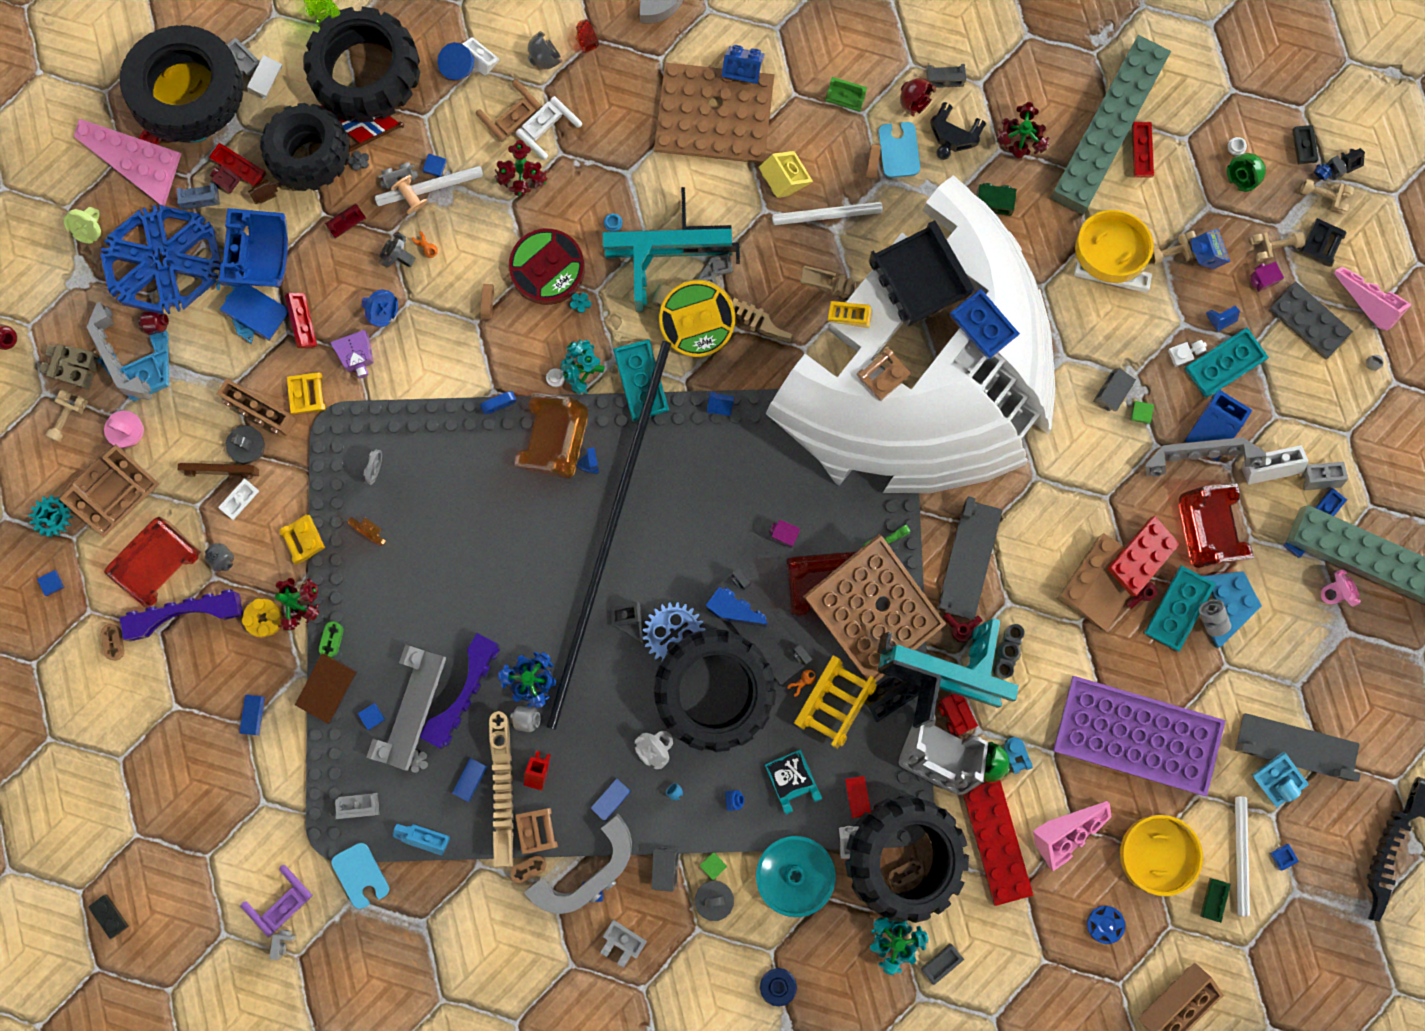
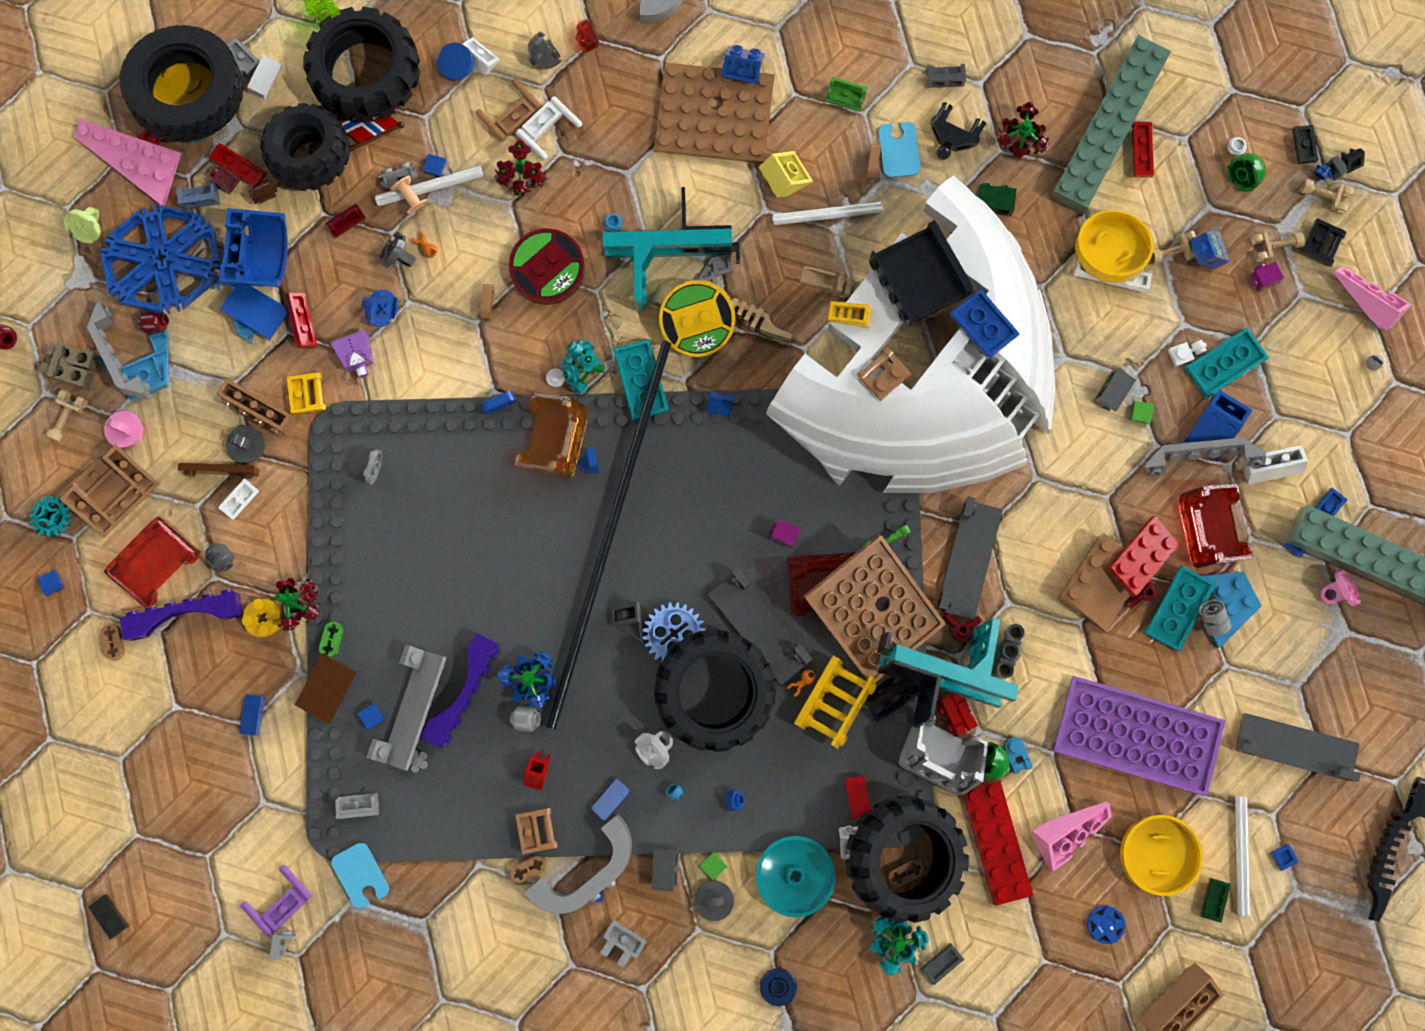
yellow plate [279,514,325,565] -> none
clear orange plate [347,517,385,546] -> none
dark grey plant [348,151,369,171] -> none
dark azure hinge [393,824,450,856] -> none
blue slope [452,758,488,802] -> none
tan piece [489,711,514,867] -> none
teal plant [570,293,592,313] -> none
blue slope [706,587,768,627] -> none
flag [765,749,822,815] -> none
dark red cylinder [900,78,936,117] -> none
blue tile [1206,305,1240,332] -> none
medium azure plate [1251,752,1309,808] -> none
dark grey plate [1269,281,1353,359] -> none
light grey hinge [1301,462,1348,491] -> none

